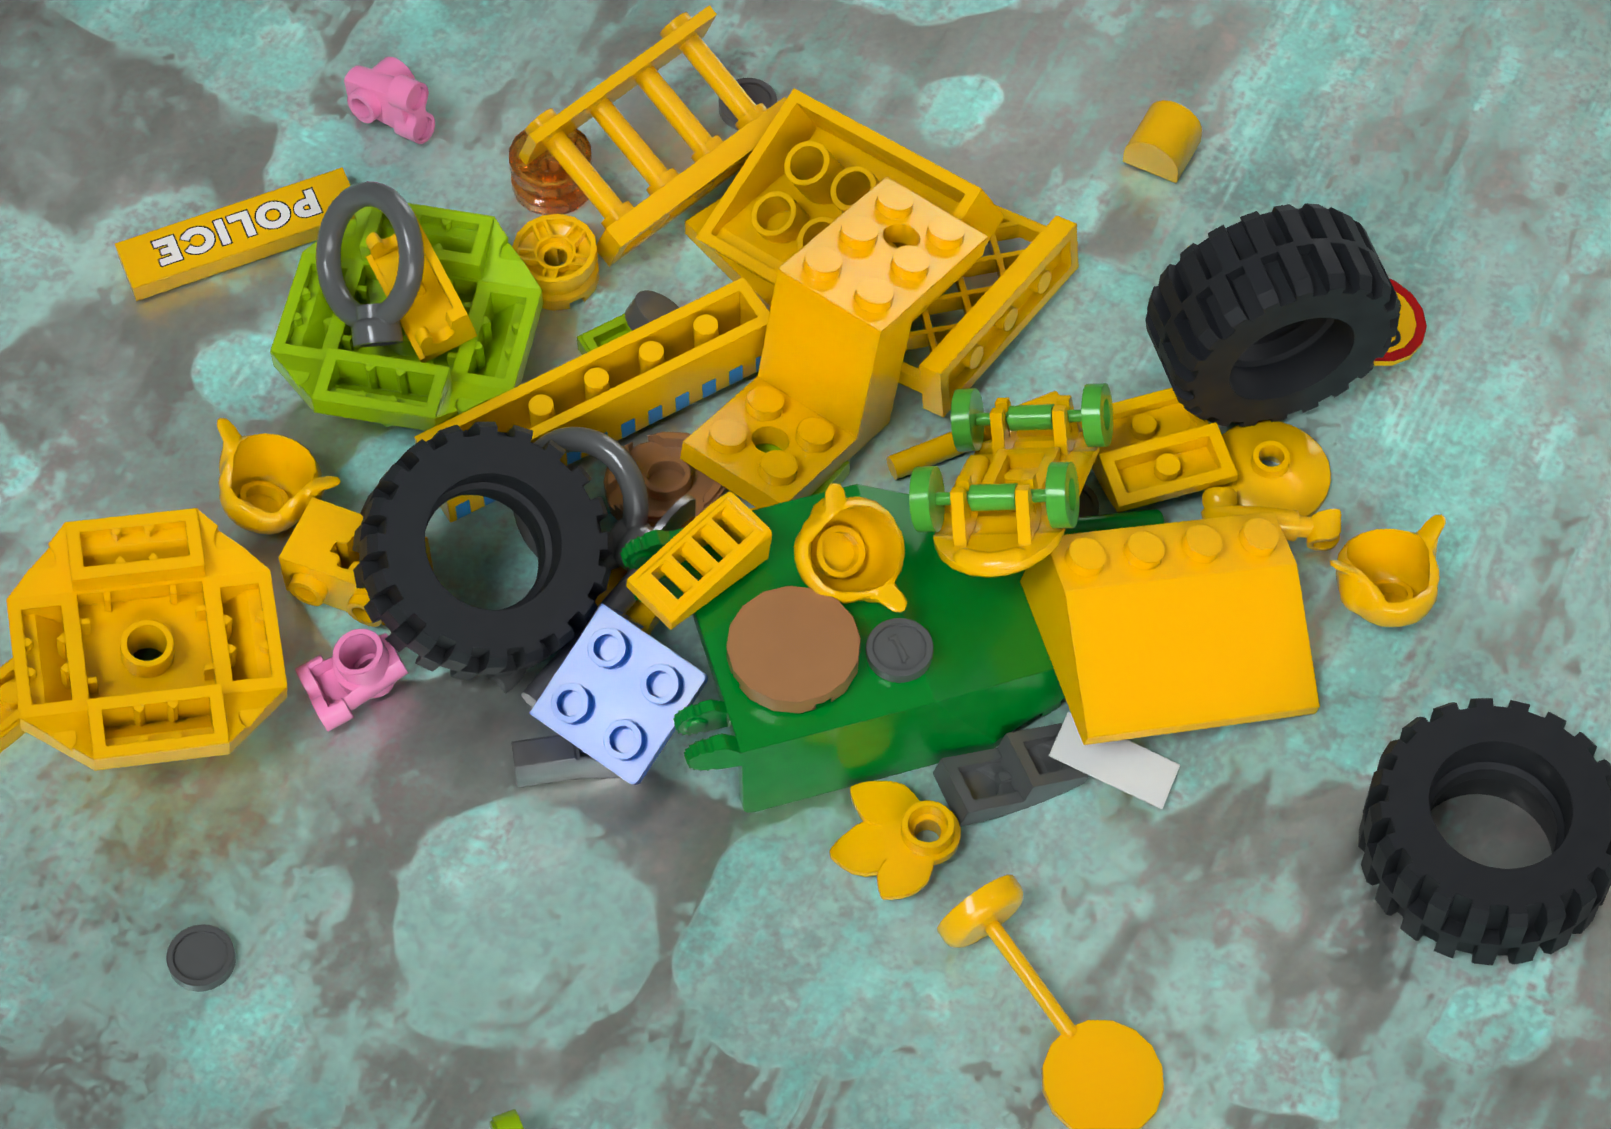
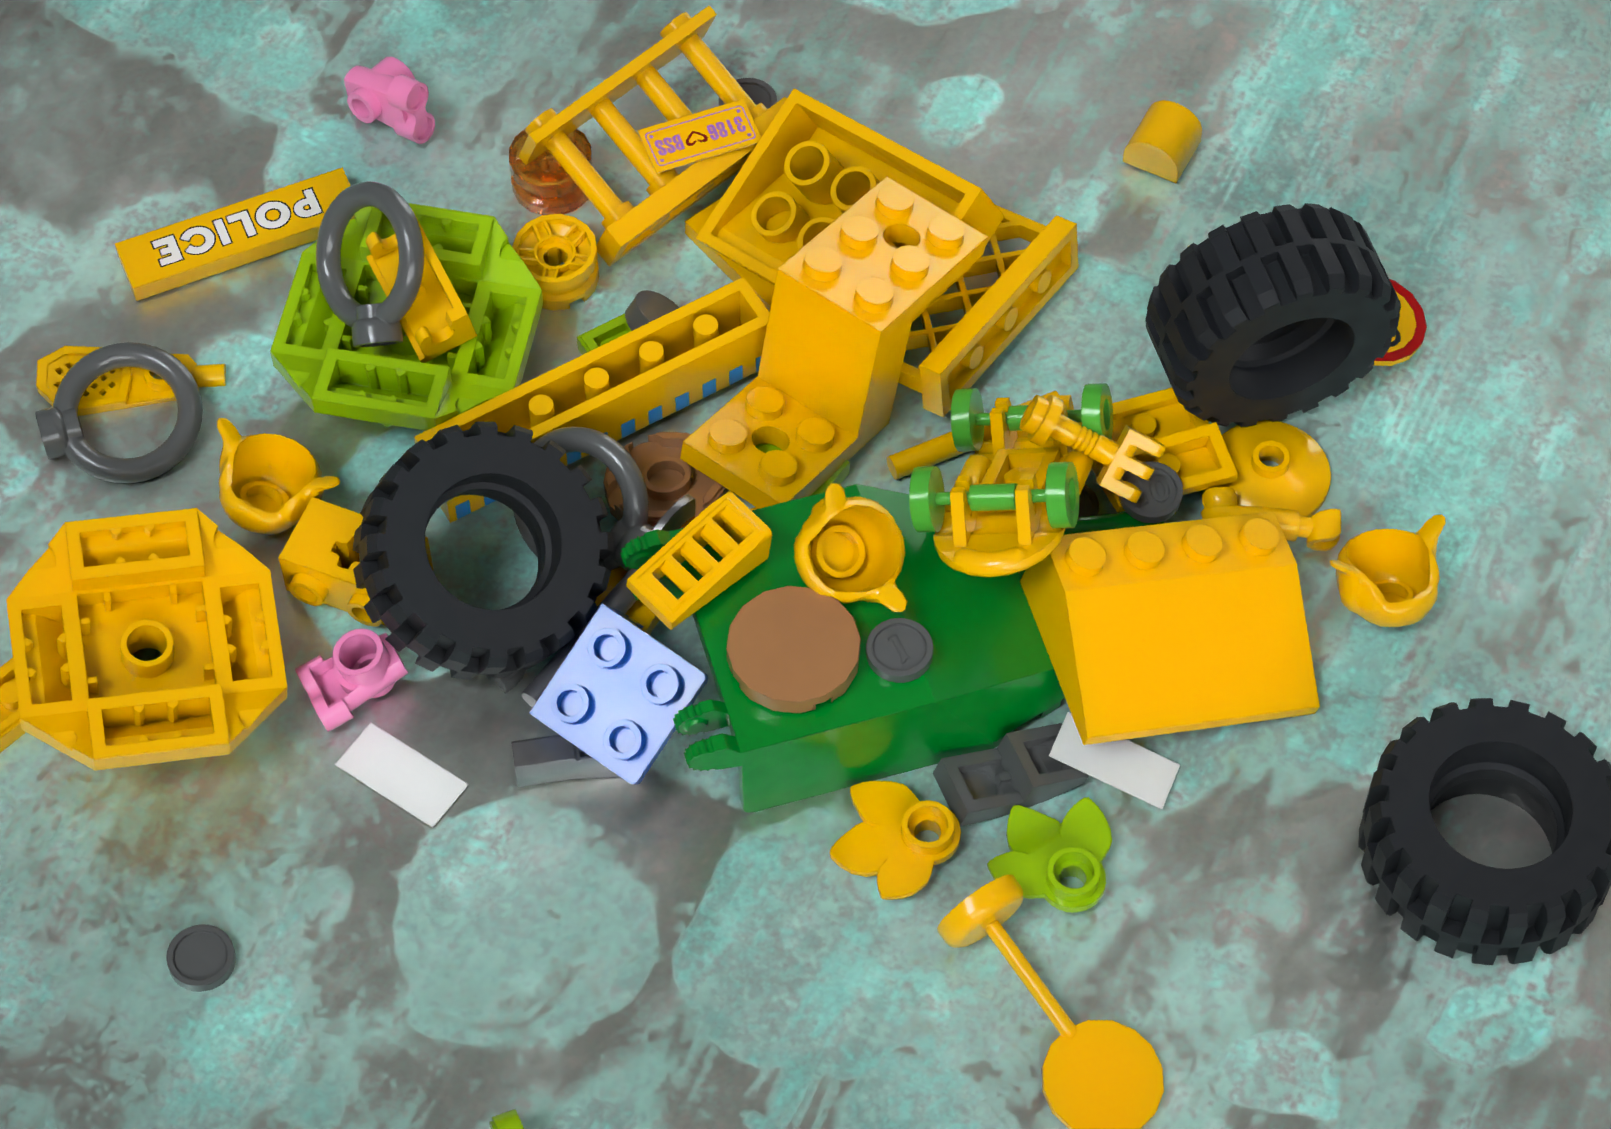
none -> dark grey piece [35,342,203,483]
none -> yellow piece [36,346,226,416]
none -> white sticker [335,722,469,828]
none -> yellow sticker [637,99,761,174]
none -> lime plate [987,797,1112,912]
none -> yellow hinge [1019,395,1167,503]
none -> dark grey piece [1119,461,1183,523]

